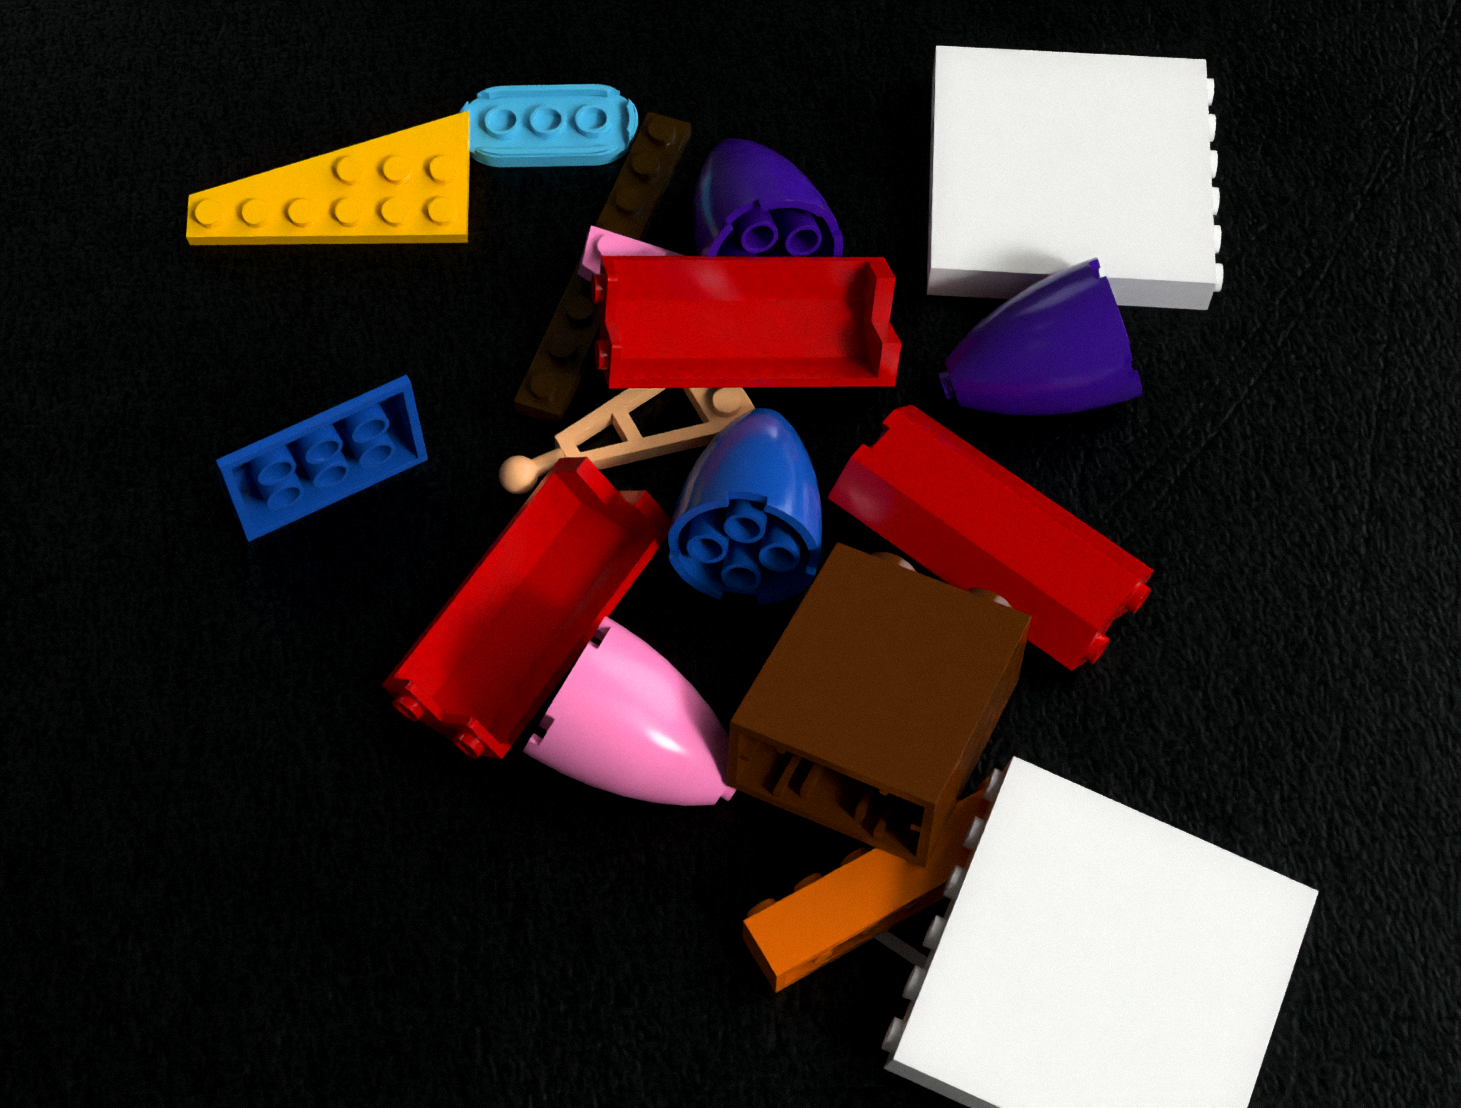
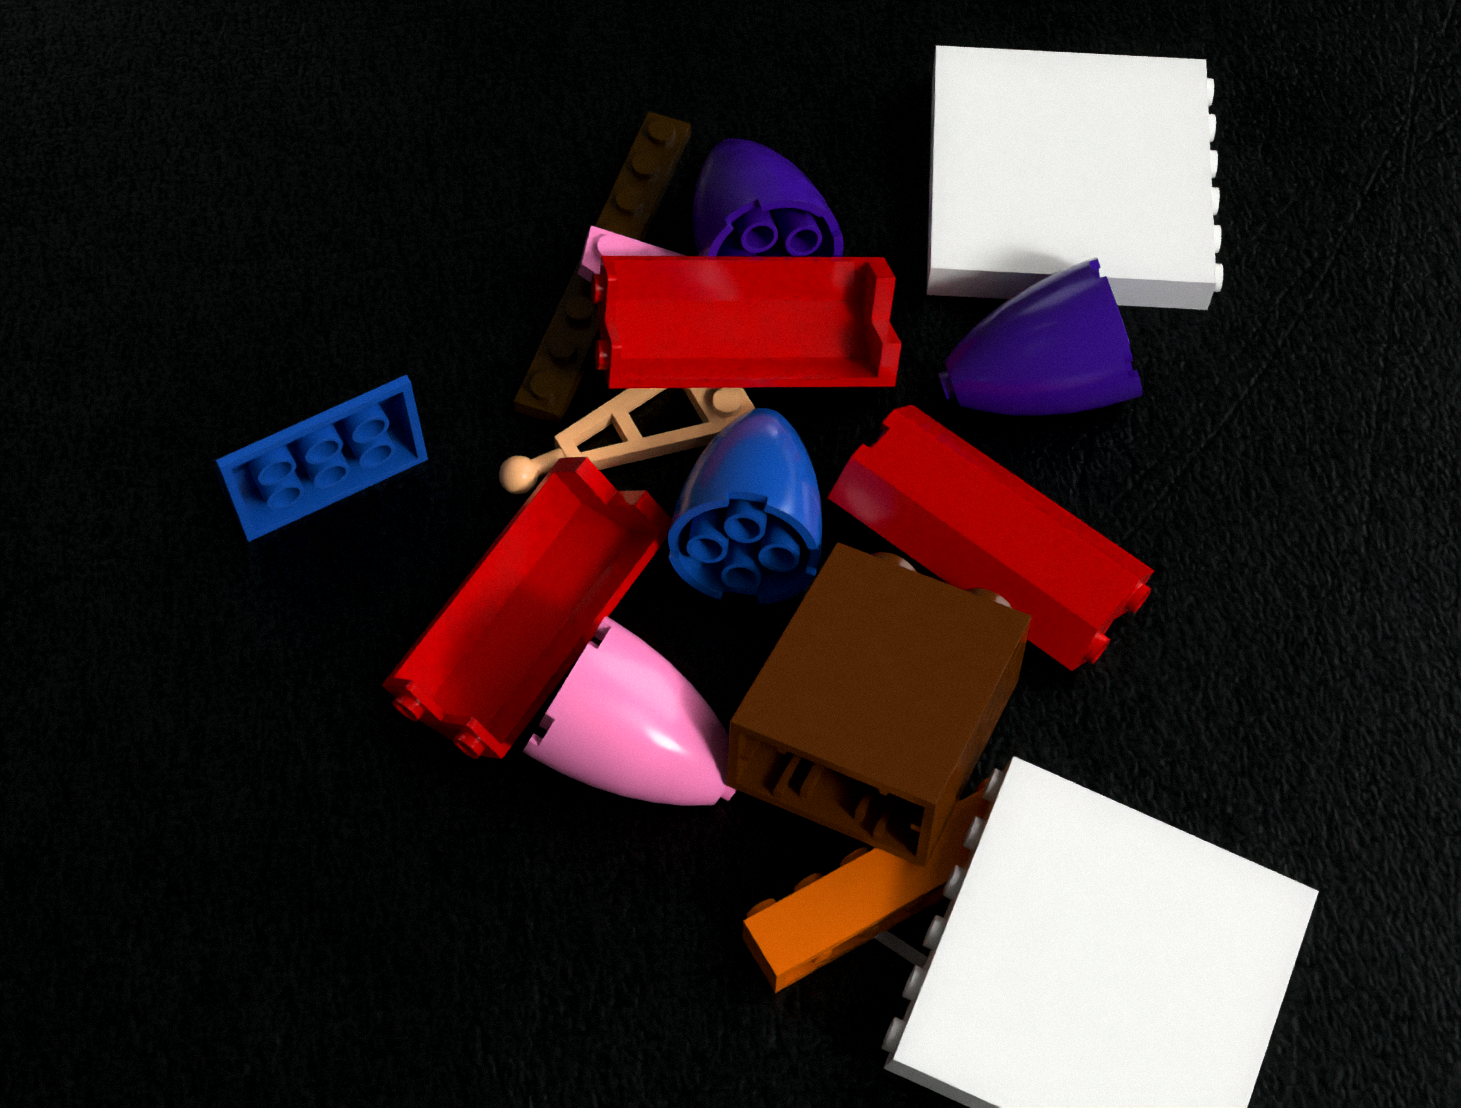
yellow wing [186,110,471,245] -> none
medium azure tile [460,84,639,167] -> none

